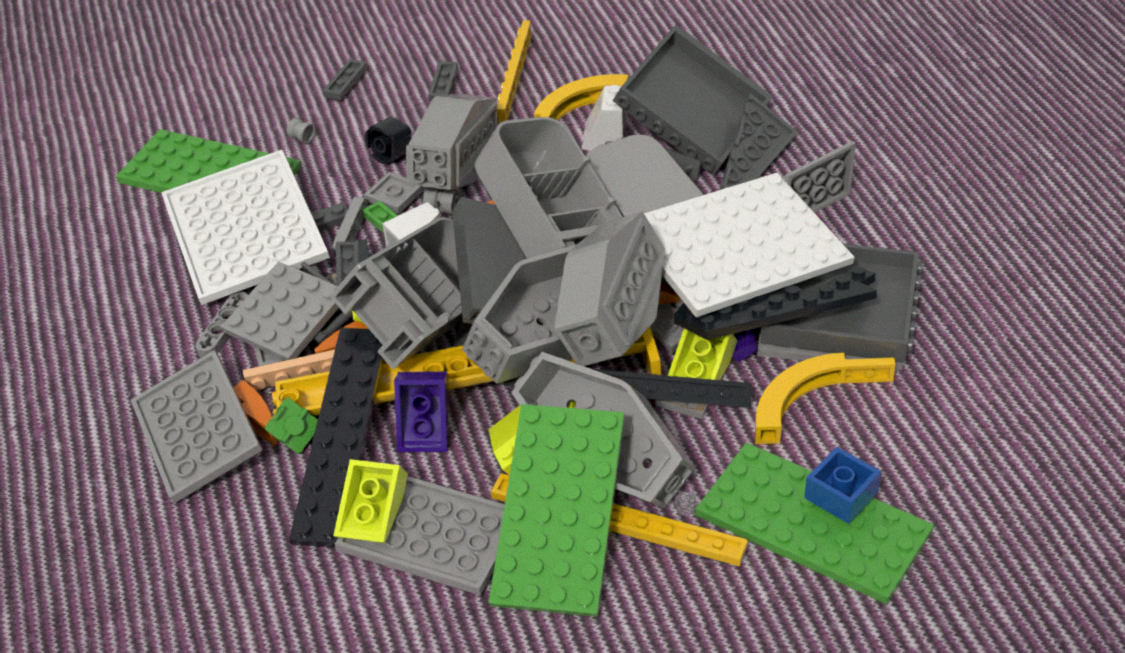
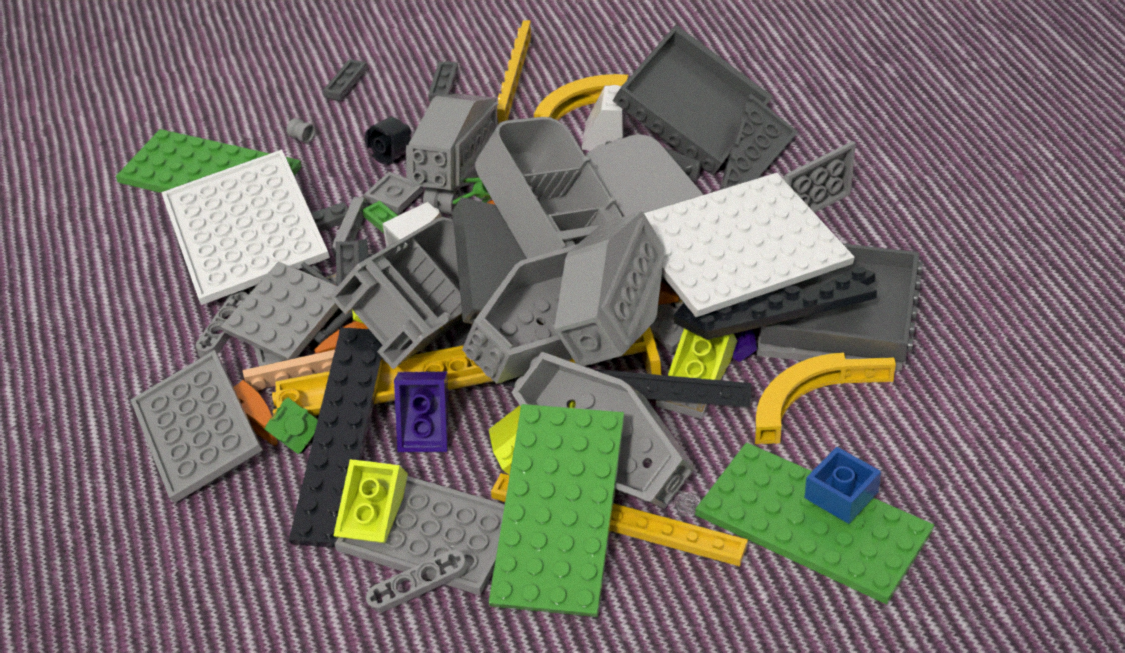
none -> light grey beam [366,550,468,612]
none -> bright green plant [452,177,492,204]

